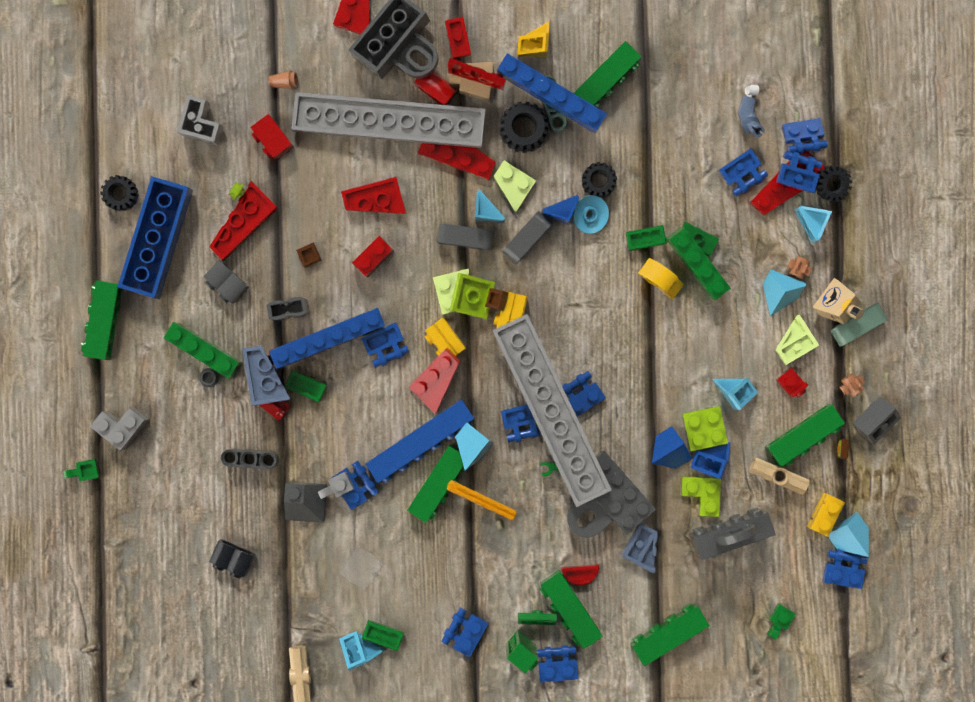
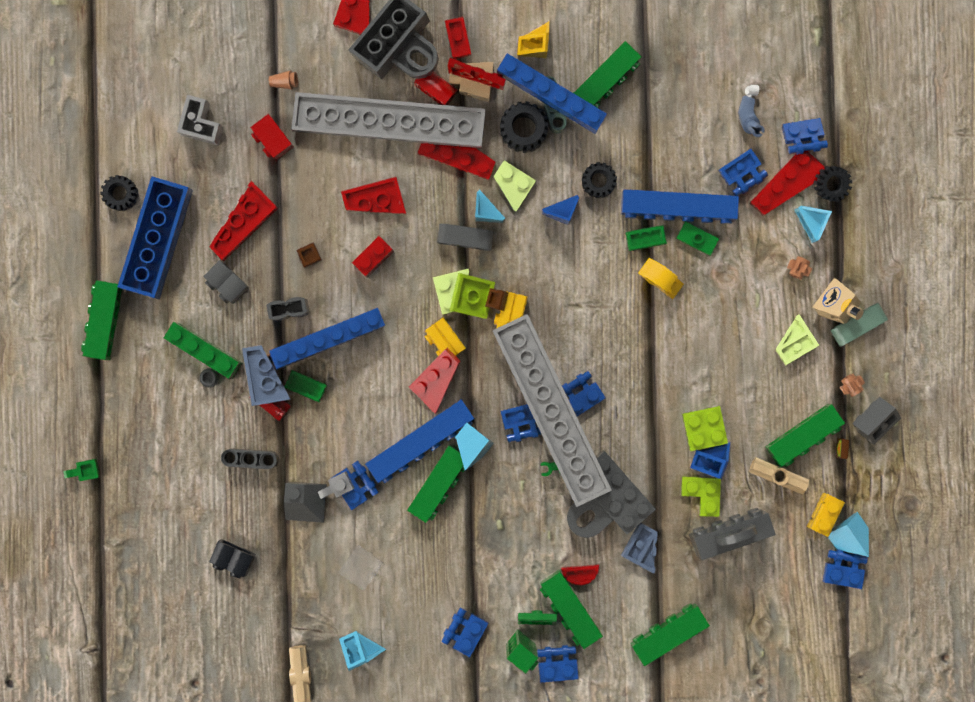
light grey brick [90,408,150,451] -> none
lime plate [228,182,245,200] -> none
blue plate [361,322,410,368] -> none
green plate [361,619,404,651] -> none
light orange axle [447,480,516,520] -> none
dark grey beam [502,211,553,264] -> none
medium azure dish [573,195,609,234] -> none
blue slope [652,426,692,469] -> none
green brick [665,227,731,300] -> none
medium azure slope [712,377,758,410] -> none
medium azure slope [763,270,806,316] -> none
green plate [767,603,796,640] -> none
blue plate [776,151,822,193] -> none
red bracket [776,367,808,398] -> none
none -> blue brick [621,189,739,224]

